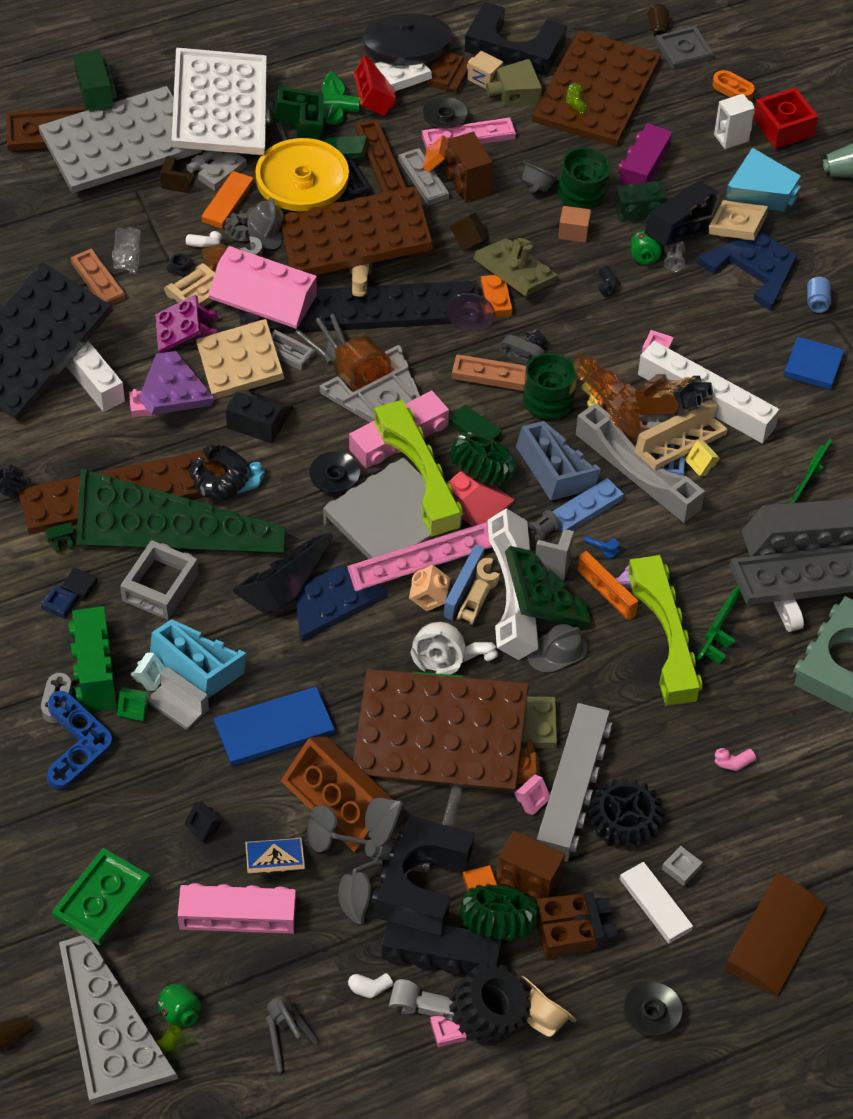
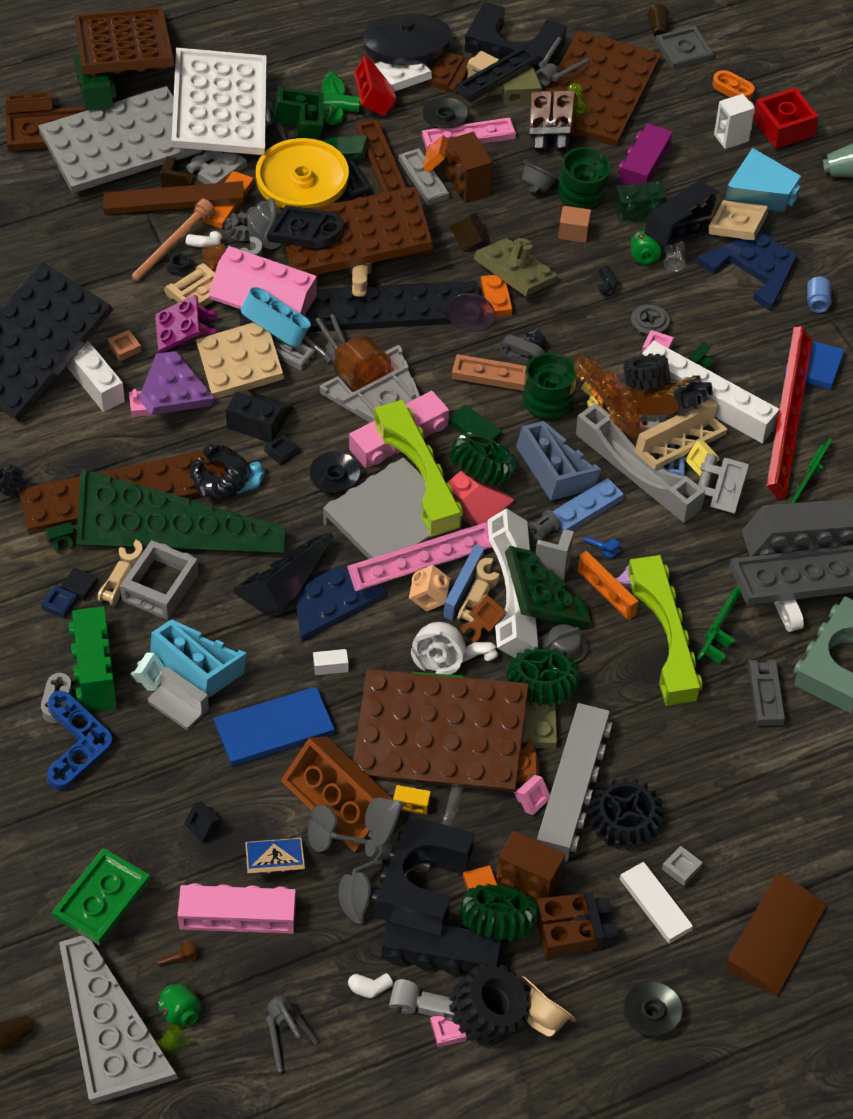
nougat tile [70,249,126,306] -> none
clear hips [112,227,141,274] -> none
green tile [117,687,149,721] -> none
bright pink arm [715,748,756,771] -> none
none -> reddish brown plate [6,91,53,113]
none -> reddish brown plate [74,7,174,76]
none -> tan piece [97,540,144,606]
none -> reddish brown tile [103,181,244,215]
none -> nougat plate [108,330,141,361]
none -> nougat piece [132,198,215,281]
none -> reddish brown hand [157,941,197,966]
none -> medium azure beam [240,287,311,346]
none -> black tile [264,433,300,466]
none -> black tile [267,205,344,248]
none -> white piece [313,649,348,675]
none -> yellow piece [393,785,431,815]
none -> black tile [456,46,539,103]
none -> dark orange plate [459,594,506,643]
none -> dark green gear [507,646,580,707]
none -> reddish brown hips [530,90,579,153]
none -> dark grey plant [536,37,590,86]
none -> black tyre [623,353,670,390]
none -> dark grey gear [631,305,670,337]
none -> dark green tile [687,342,714,370]
none -> light grey plate [698,453,749,514]
none -> dark grey plate [747,659,785,726]
none -> red tile [767,326,813,500]

